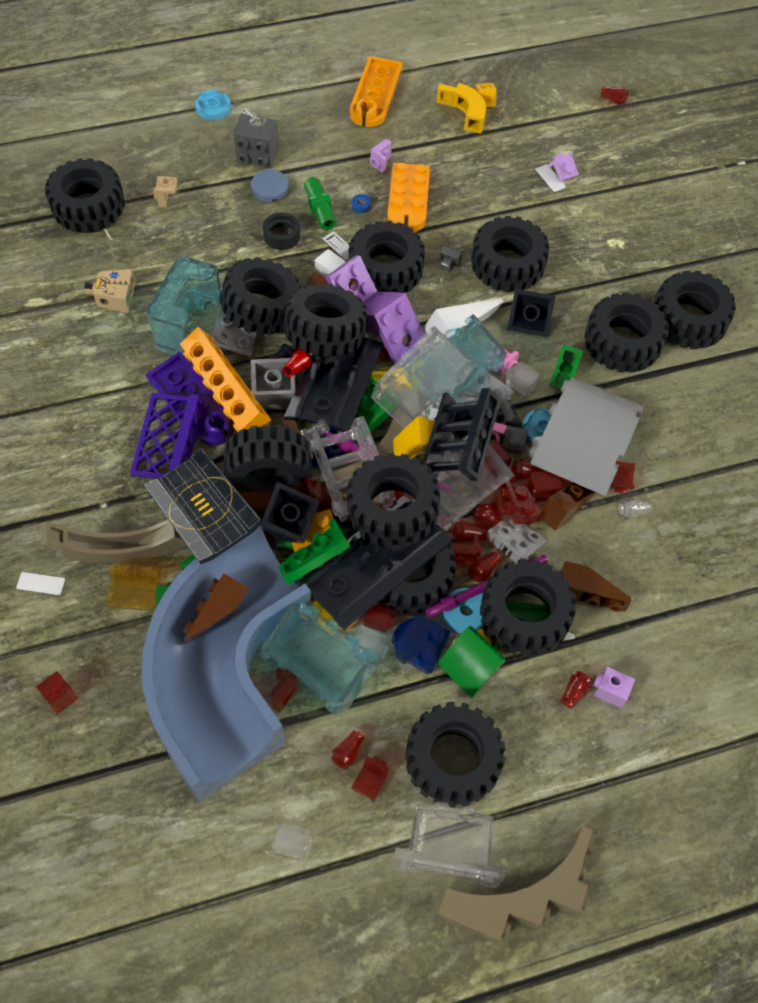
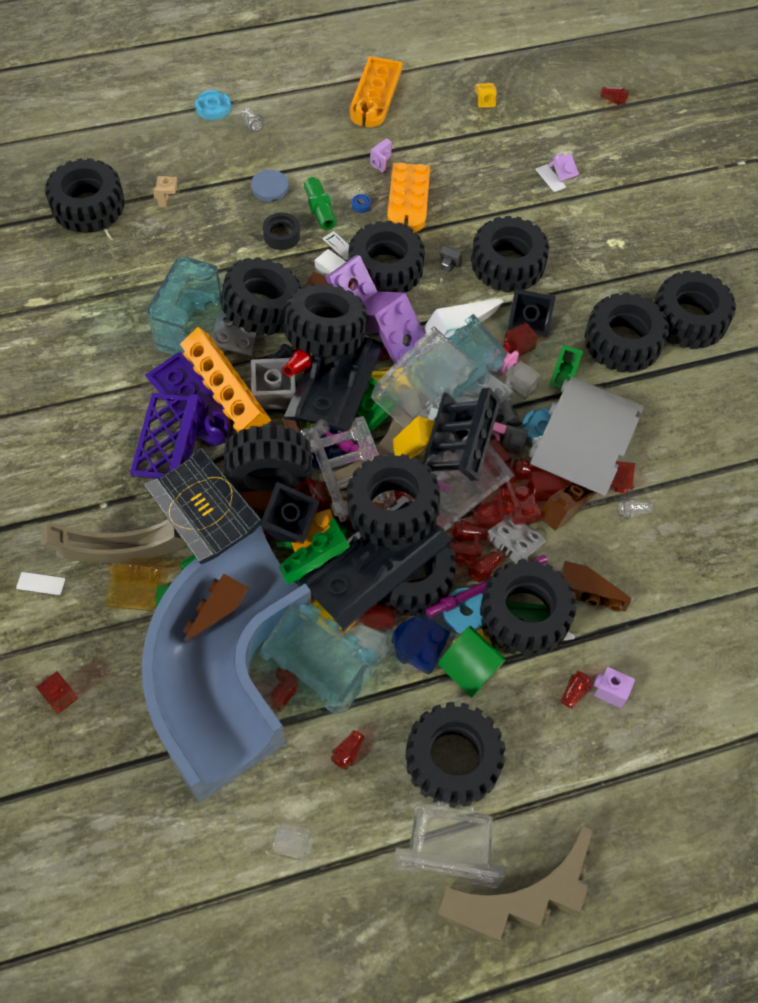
tan torso [84,269,135,313] -> none
dark grey piece [233,114,279,168] -> none
clear red bracket [352,756,389,802] -> none
yellow arch [436,83,486,133] -> none
none -> clear red brick [503,322,538,357]

